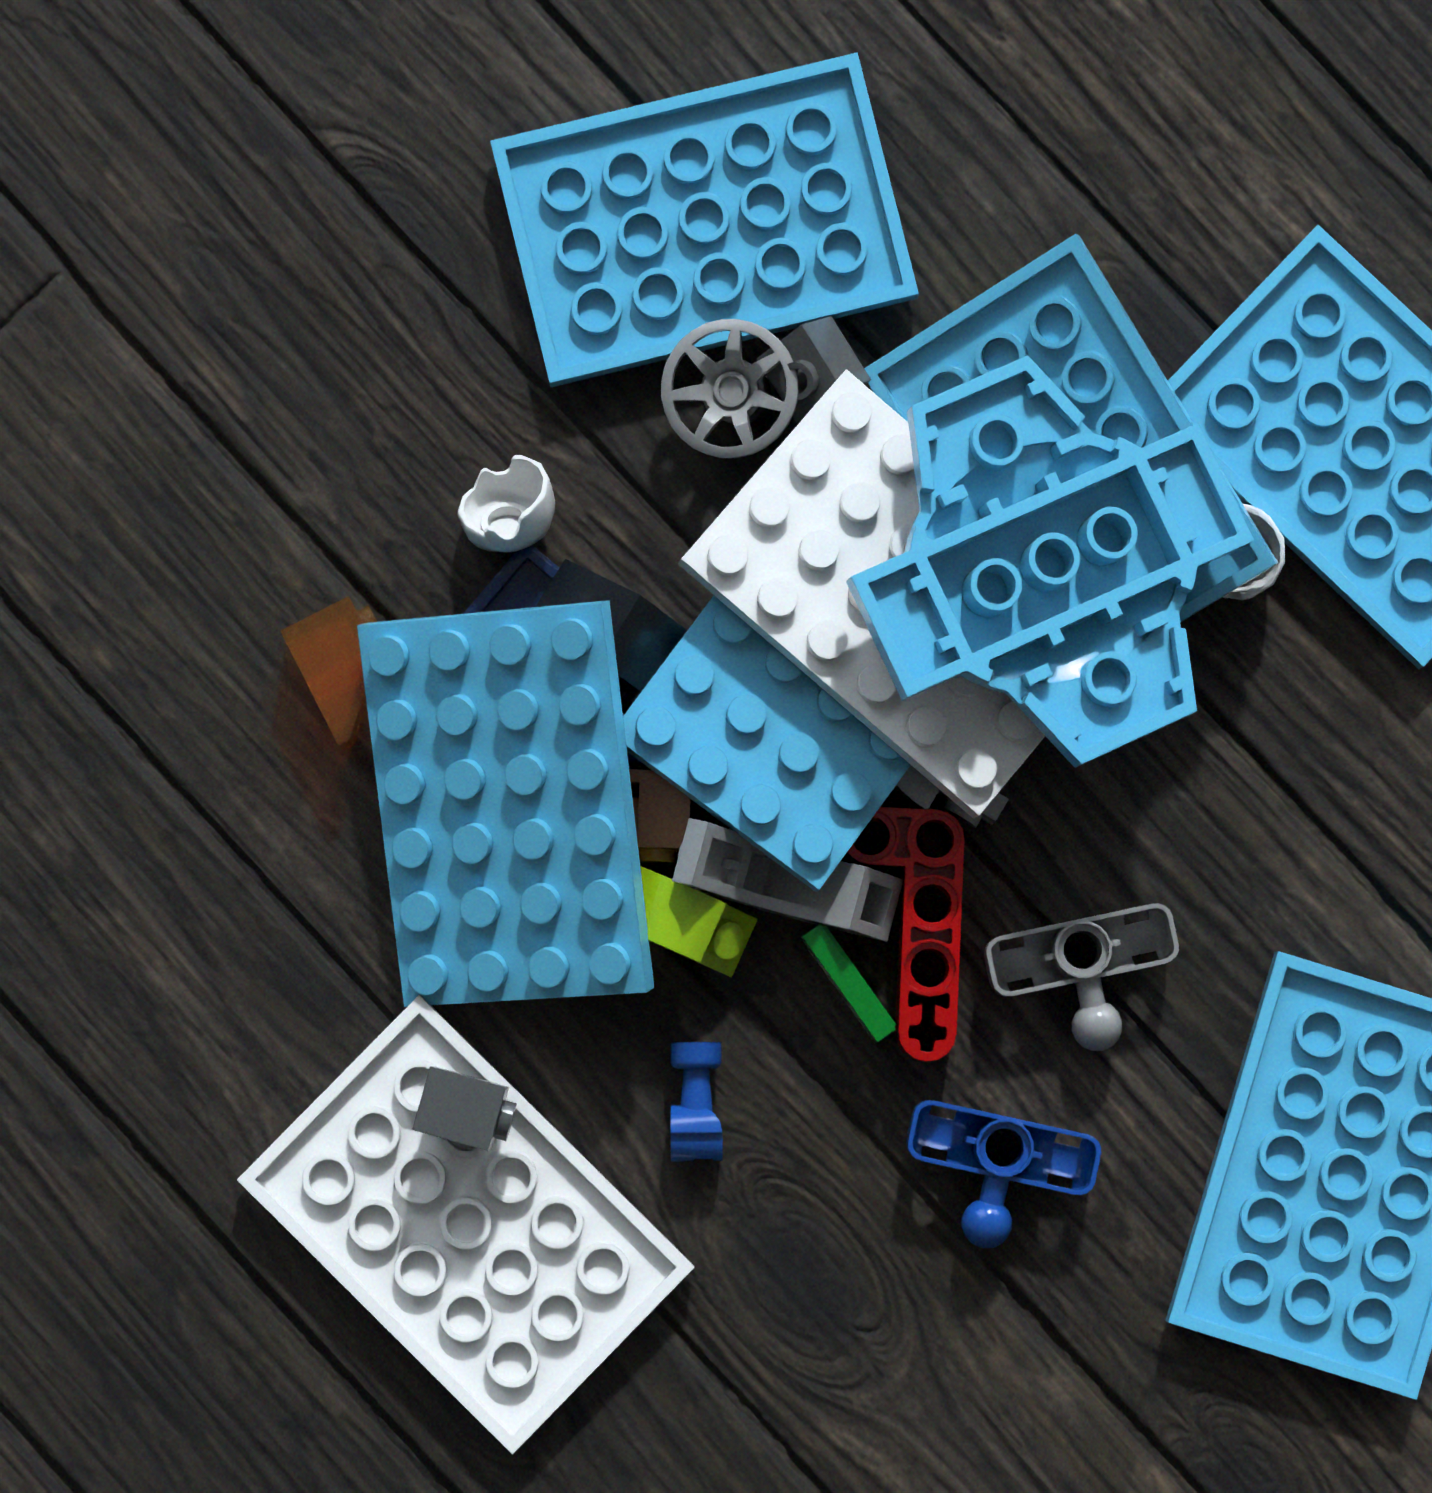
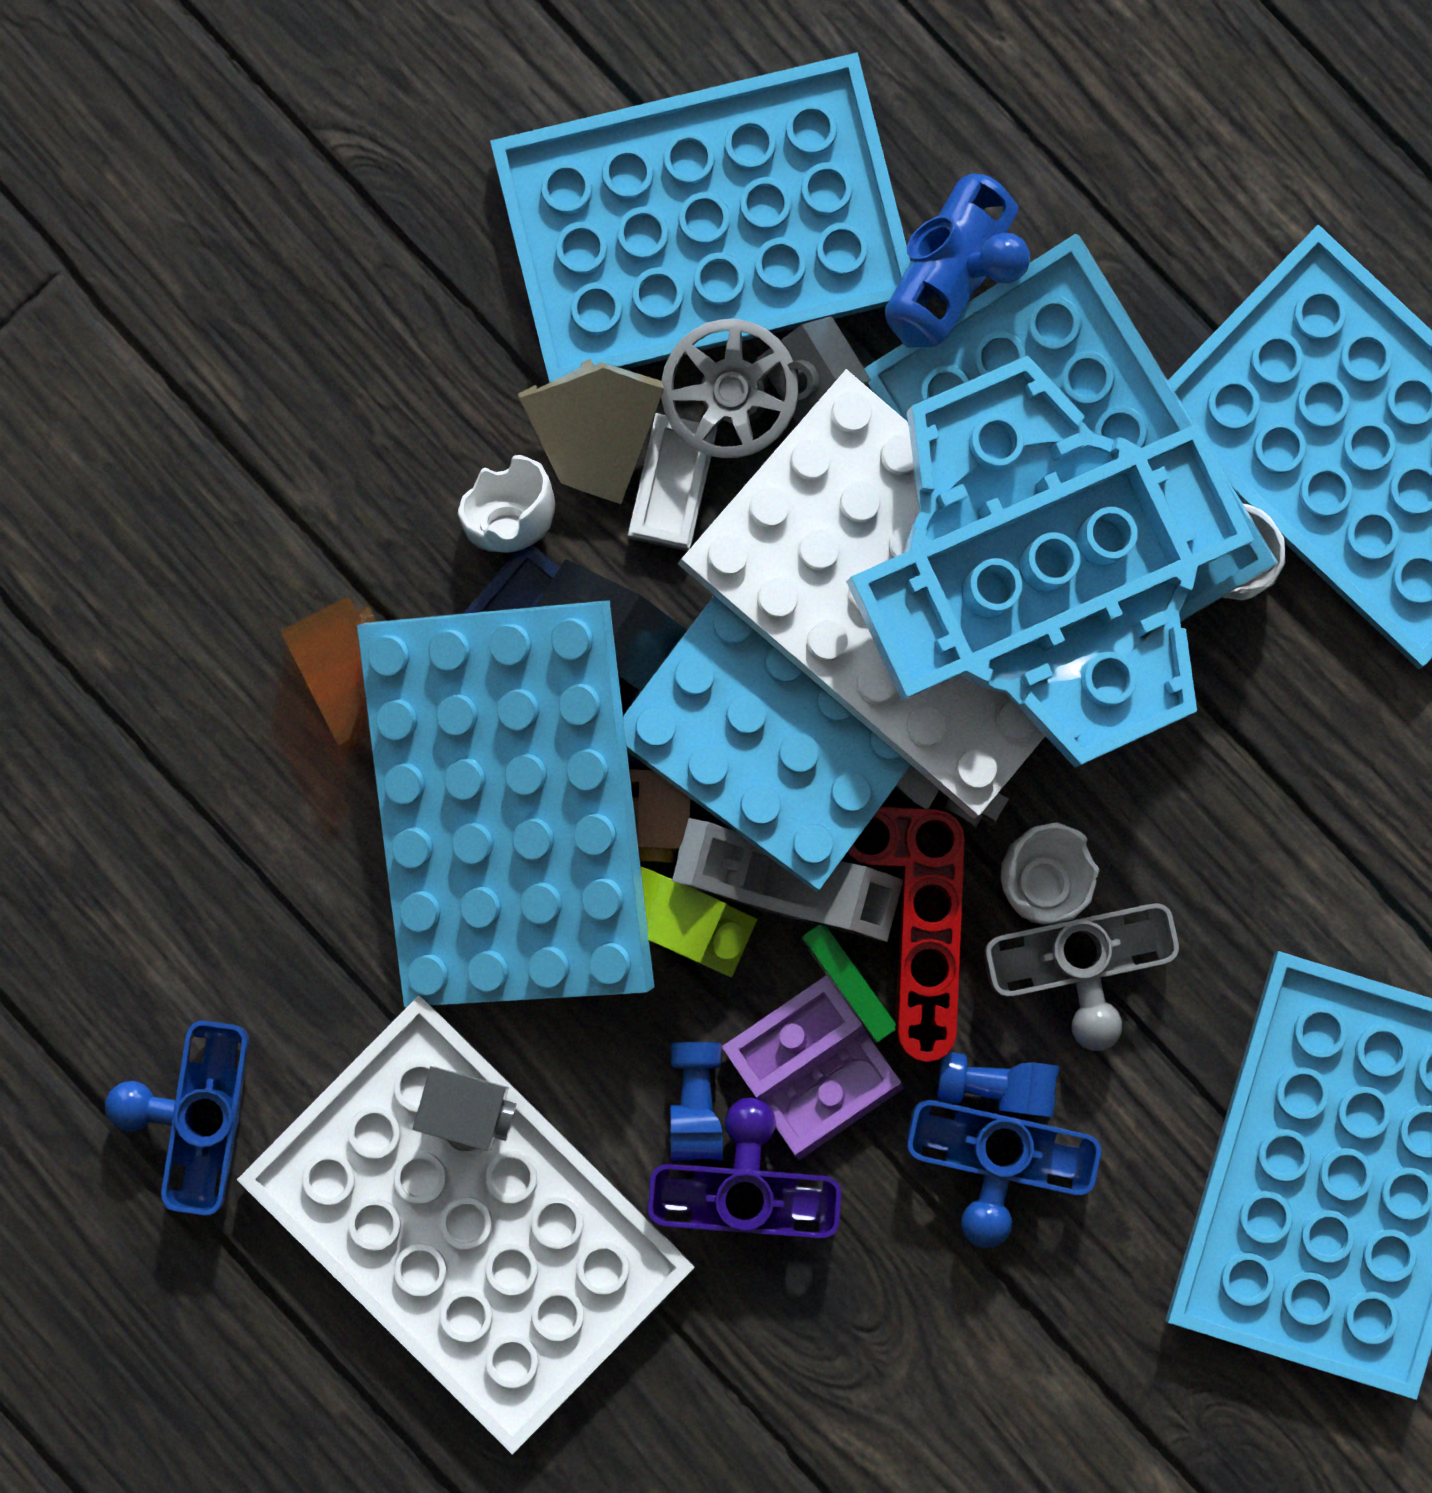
none -> blue piece [105,1021,250,1215]
none -> dark tan slope [518,359,664,504]
none -> white tile [628,413,717,552]
none -> dark purple piece [648,1097,841,1238]
none -> medium lavender slope [722,975,904,1161]
none -> blue piece [885,173,1030,348]
none -> blue leg [936,1051,1060,1118]
none -> white hair [1001,822,1099,926]

